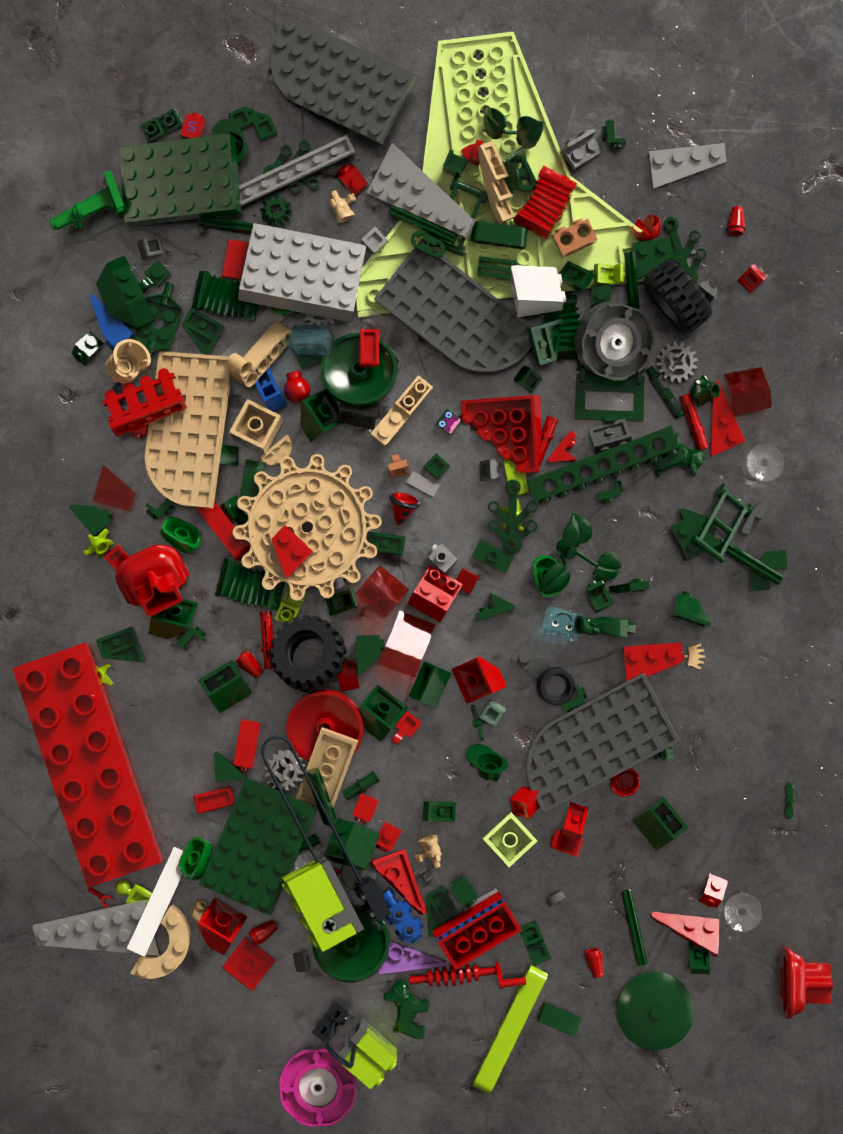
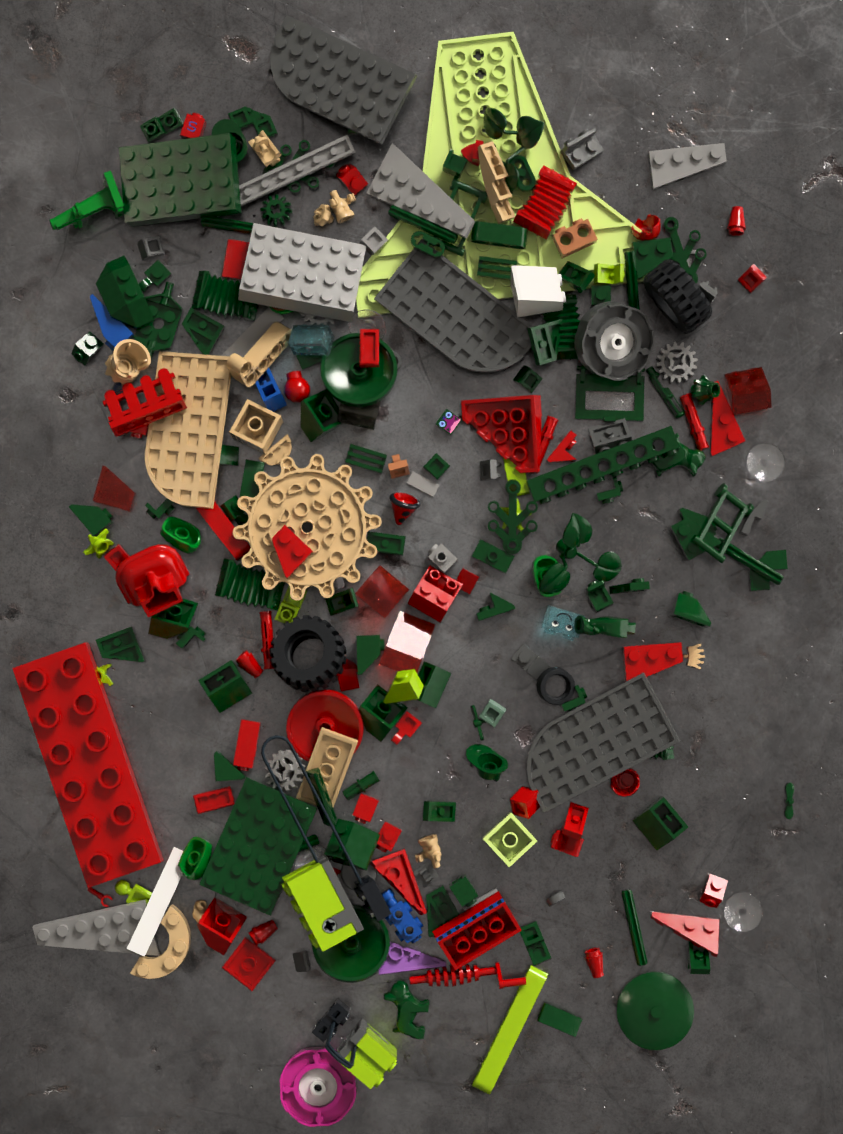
tan slope [370,375,433,447] -> none
red slope [452,656,507,704] -> none
dark green bracket [602,120,627,150] -> none
red piece [780,947,833,1020] -> none
none -> tan hips [248,130,281,167]
none -> tan piece [313,204,334,226]
none -> dark green tile [345,444,387,474]
none -> lime slope [384,669,424,704]

